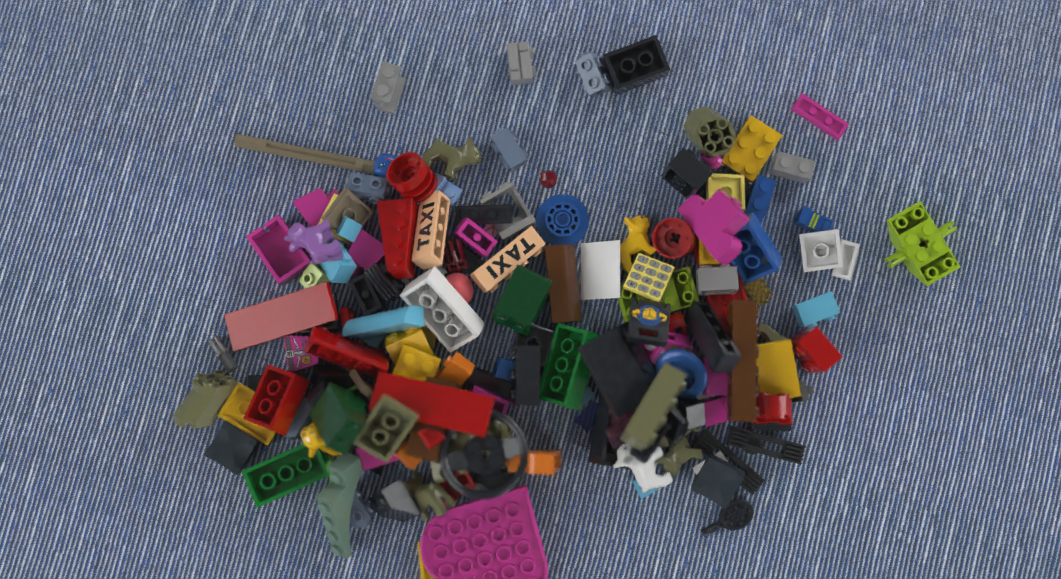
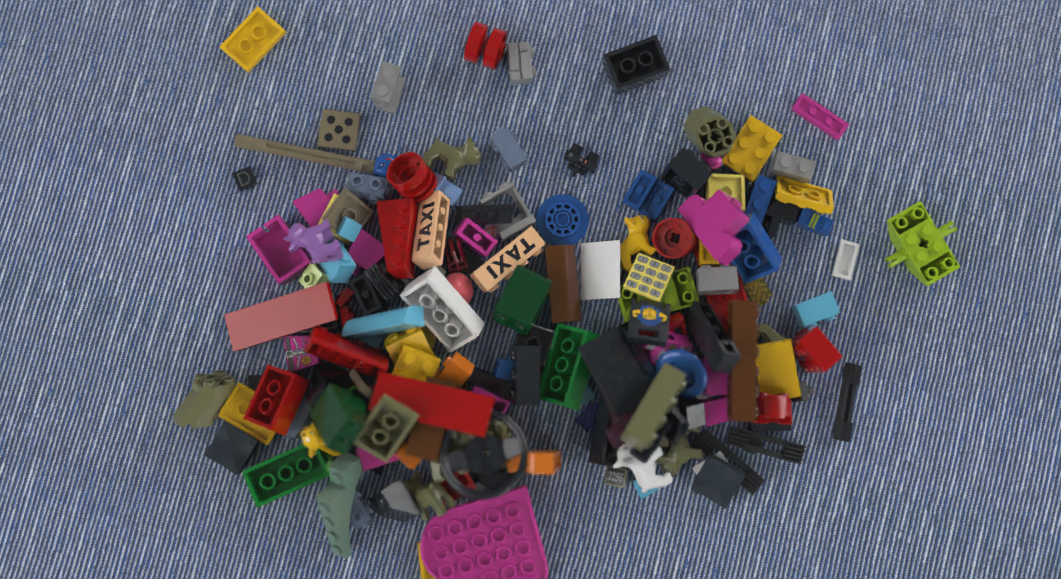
dark grey axle [208,336,238,373] -> none
red tile [417,429,446,450] -> none
dark red plate [539,170,558,189] -> none
sand blue brick [575,52,612,97] -> none
black piece [700,499,754,538] -> none
white slope [799,229,843,272] -> none
none -> yellow plate [219,6,287,73]
none -> black tile [232,166,258,191]
none -> dark tan tile [317,109,361,152]
none -> red plate [336,288,355,308]
none -> red wheel [464,21,507,70]
none -> black hips [564,143,599,177]
none -> slope [604,466,627,488]
none -> blue slope [622,170,676,223]
none -> black brick [763,201,799,239]
none -> yellow plate [775,175,834,214]
none -> black container [833,362,862,442]

